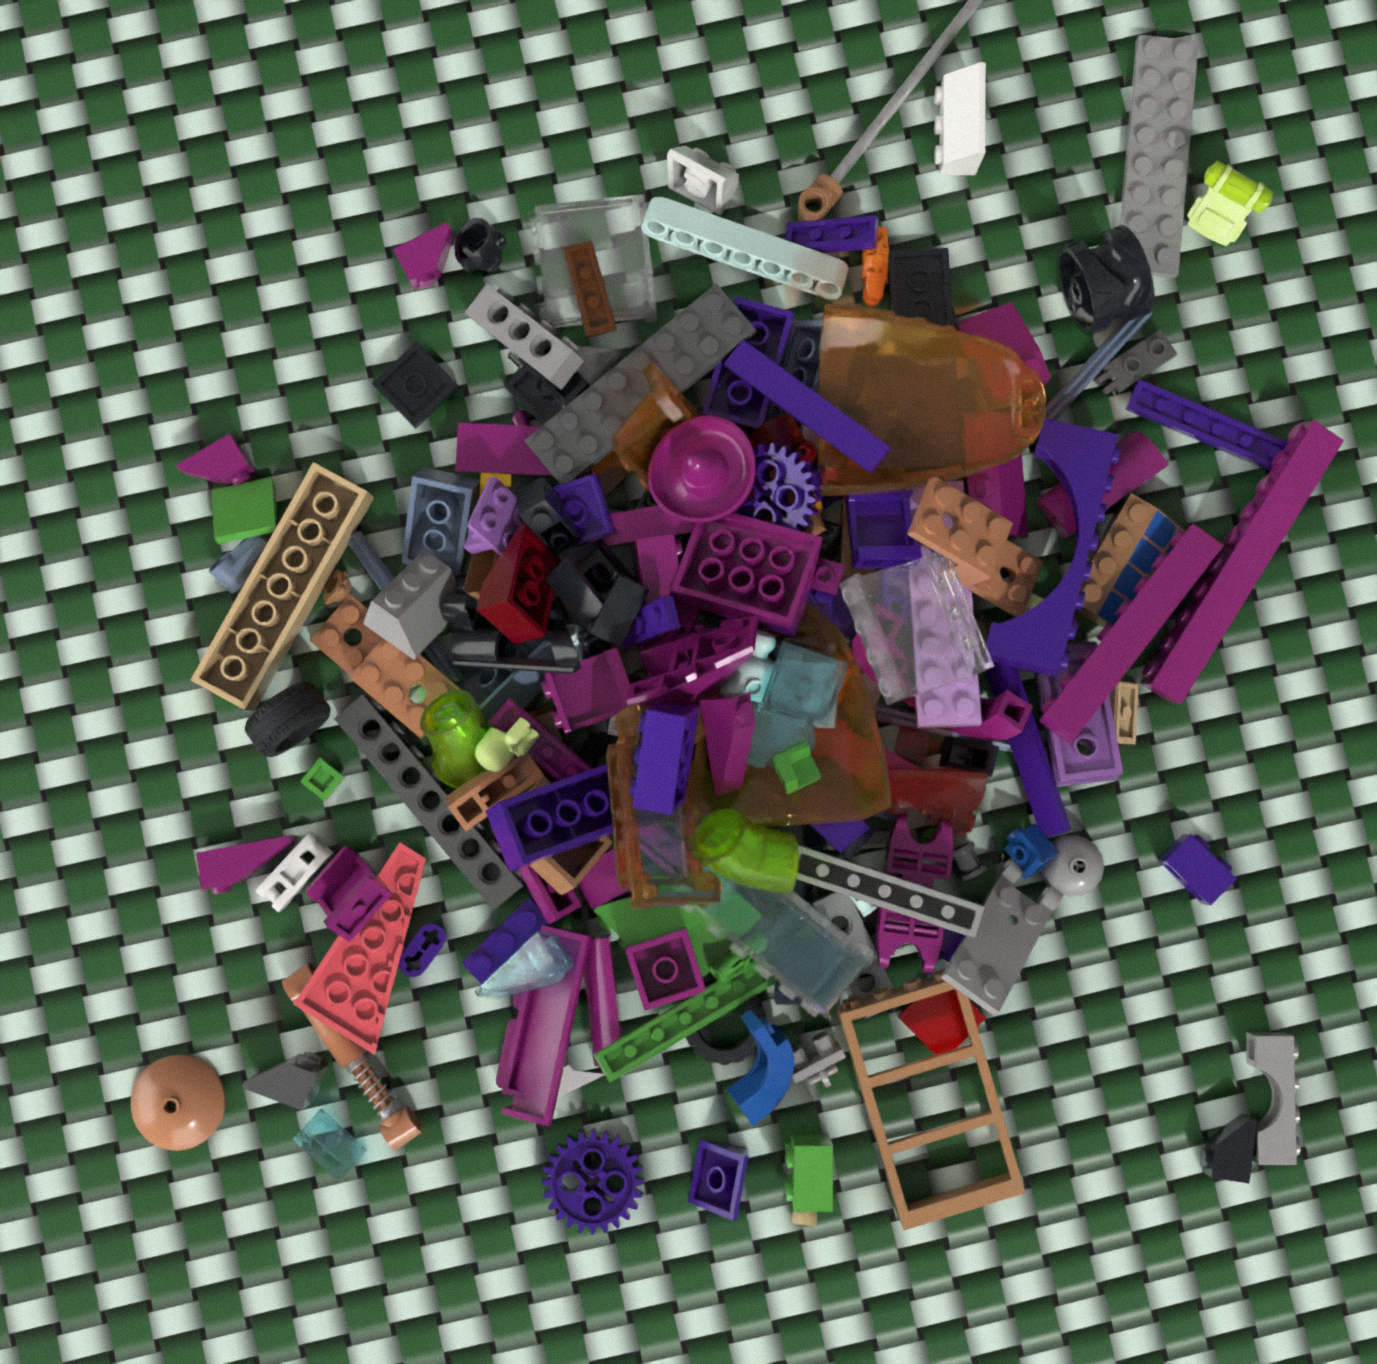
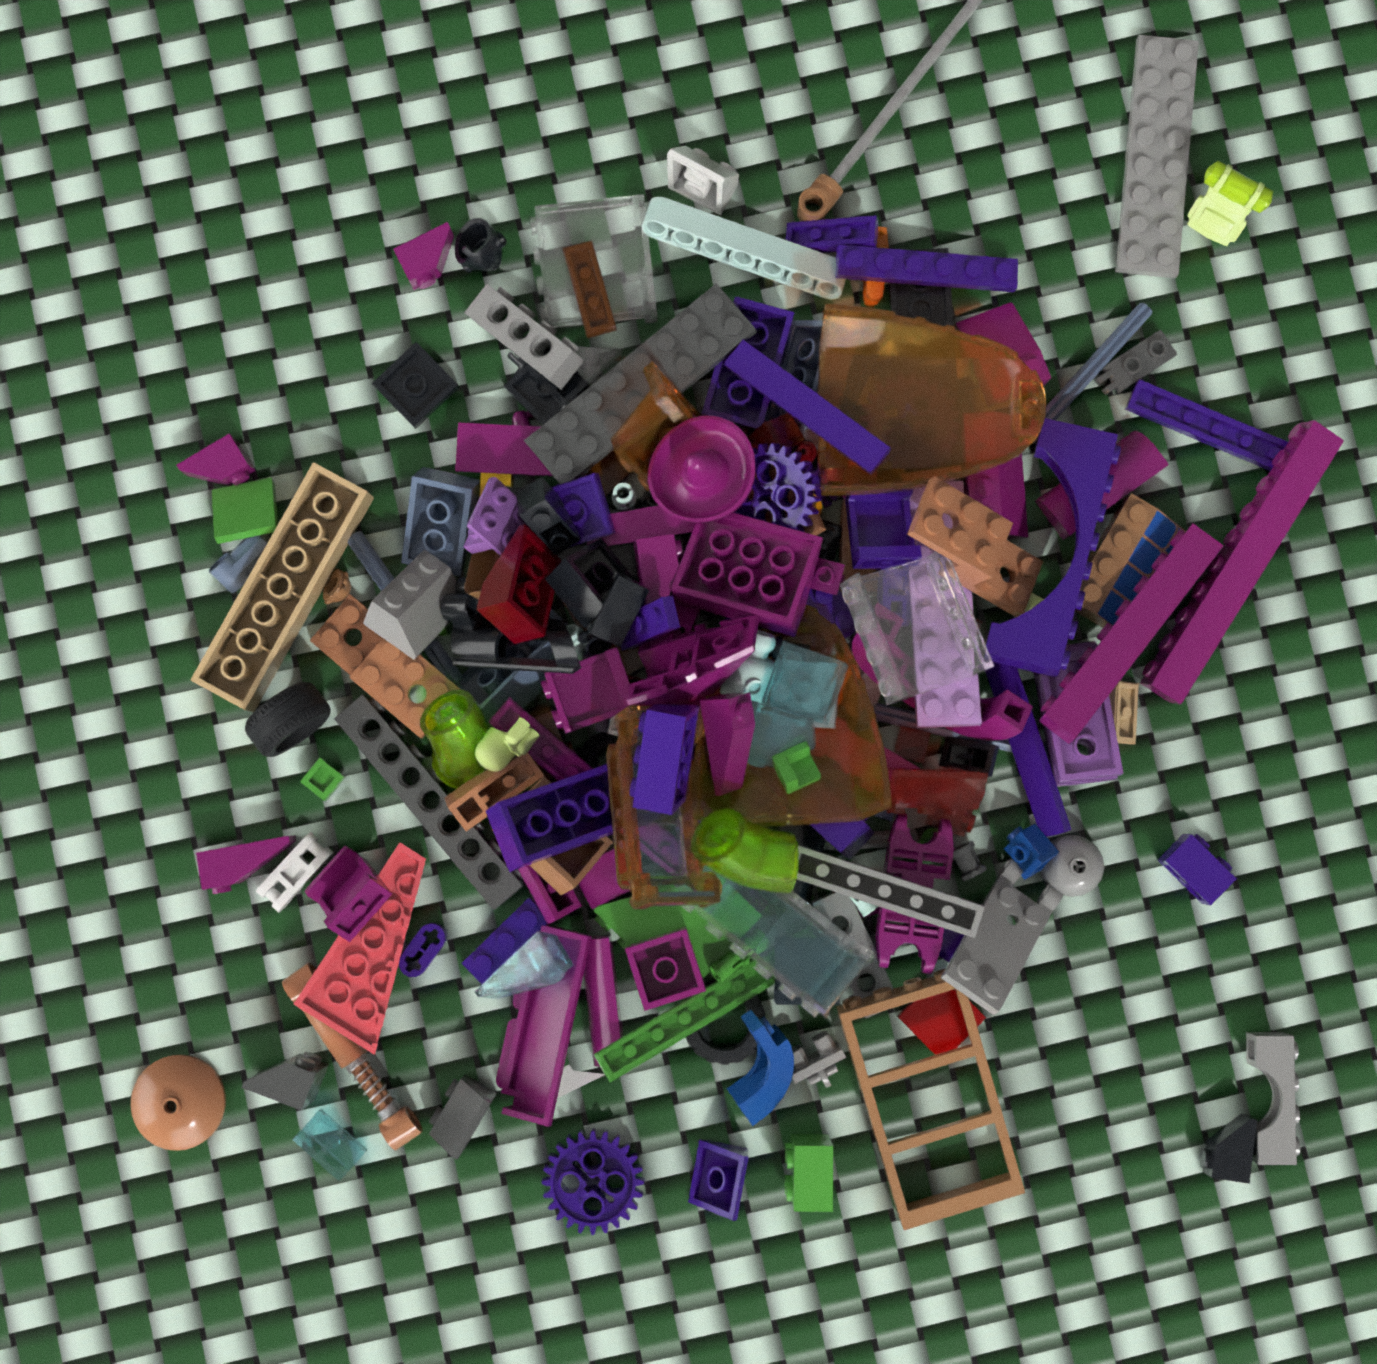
tan hinge [791,1210,817,1226] -> none
white slope [934,62,986,175] -> none
black piece [1057,225,1155,336] -> none
none -> dark grey slope [429,1074,497,1160]
none -> light aqua pin [612,482,637,511]
none -> dark purple plate [835,244,1018,292]

